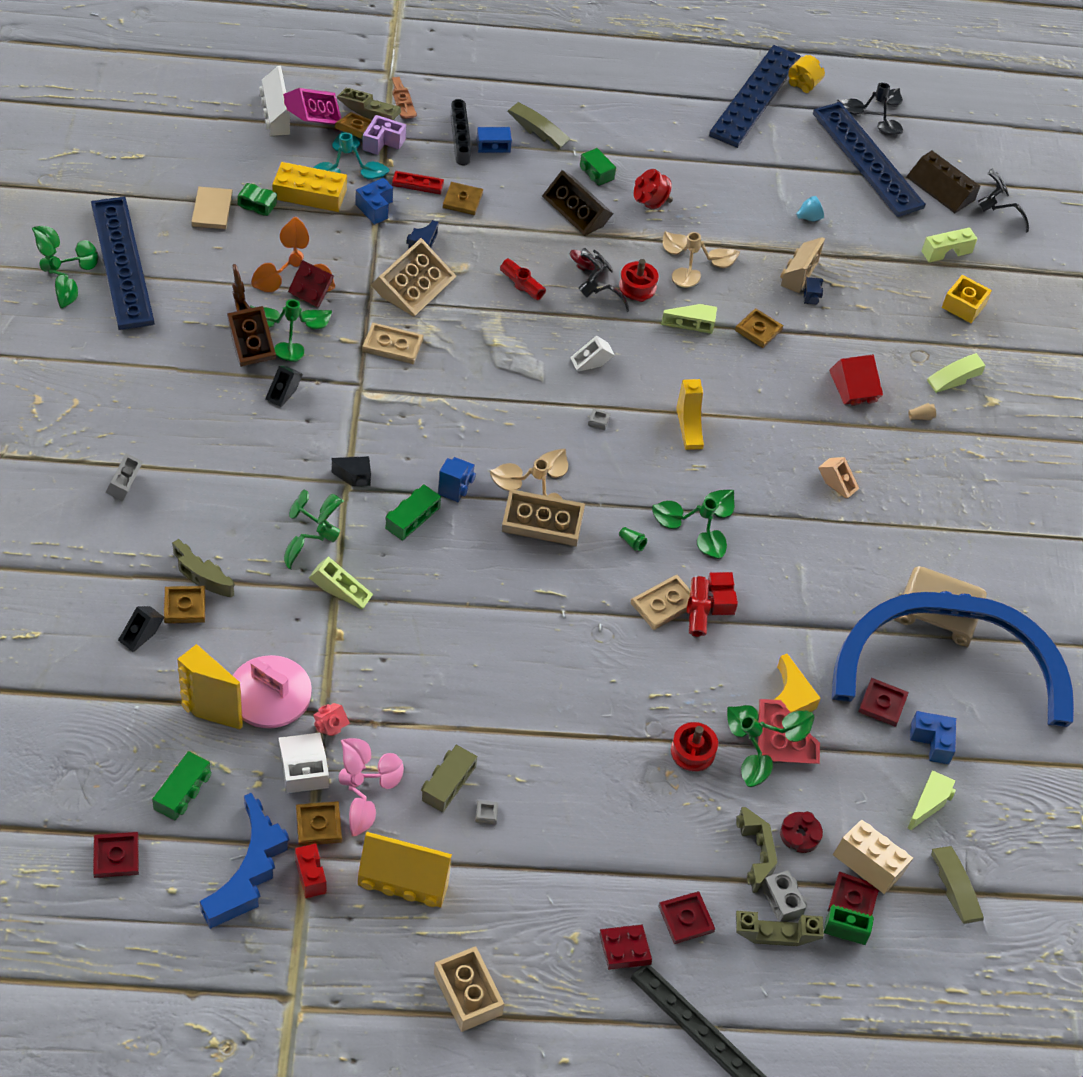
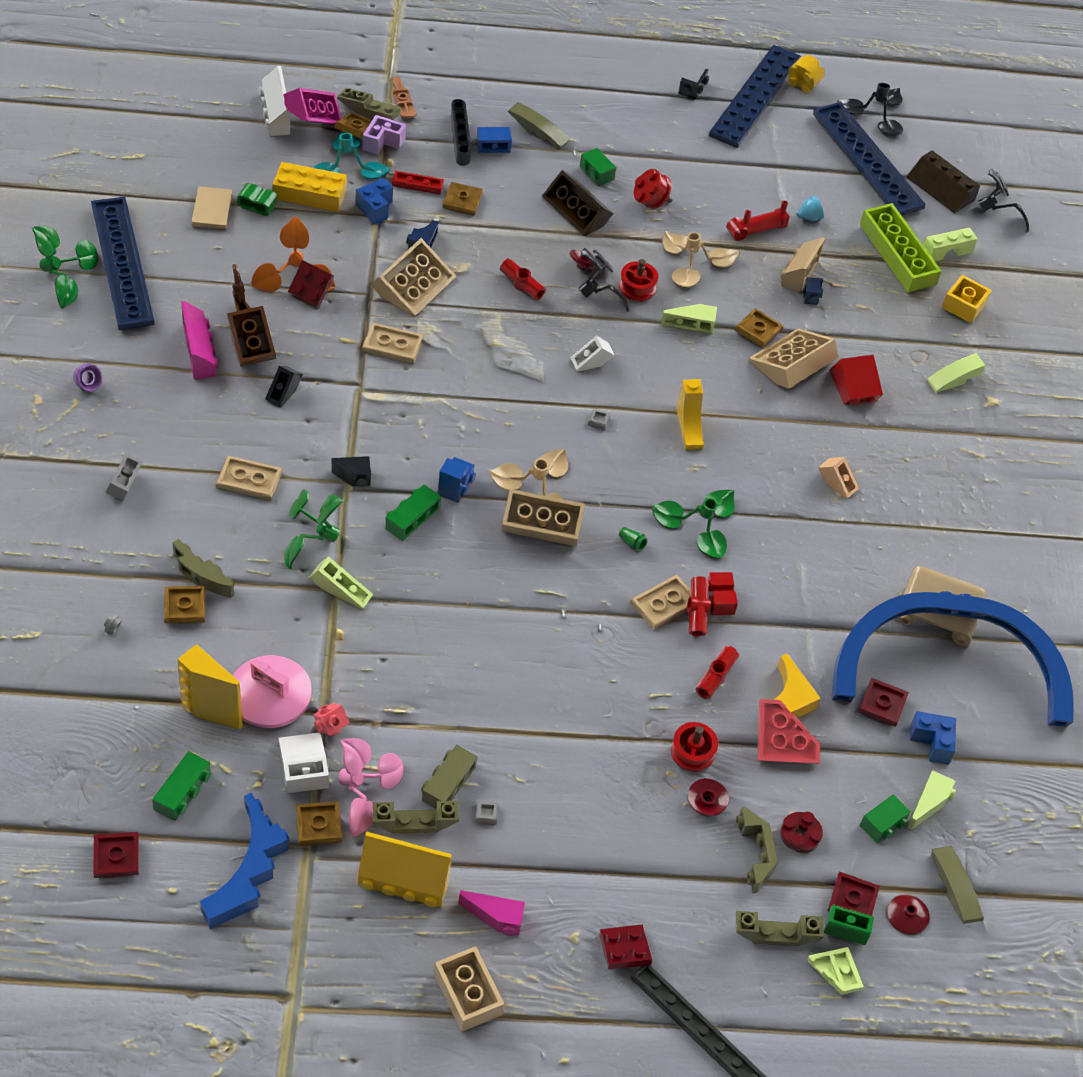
black slope [118,606,165,652] -> none
green plant [250,299,332,362] -> none
red brick [295,844,327,899] -> none
dark red plate [658,891,715,944] -> none
green plant [727,705,815,787] -> none
light grey brick [762,870,807,922] -> none
tan brick [833,820,913,894] -> none
tan cone [908,403,936,420] -> none
none -> medium lavender helmet [73,363,103,392]
none -> light grey plate [104,614,122,634]
none -> dark pink slope [181,301,218,379]
none -> tan tile [216,456,282,501]
none -> olive slope [372,801,459,833]
none -> dark pink slope [458,890,525,936]
none -> black bracket [678,69,710,99]
none -> dark red dish [687,778,729,816]
none -> red piece [695,646,740,699]
none -> red piece [726,200,790,241]
none -> tan slope [749,328,839,388]
none -> yellowish green wing [807,947,864,995]
none -> lime brick [859,203,942,293]
none -> green brick [859,794,911,843]
none -> dark red dish [887,895,930,935]

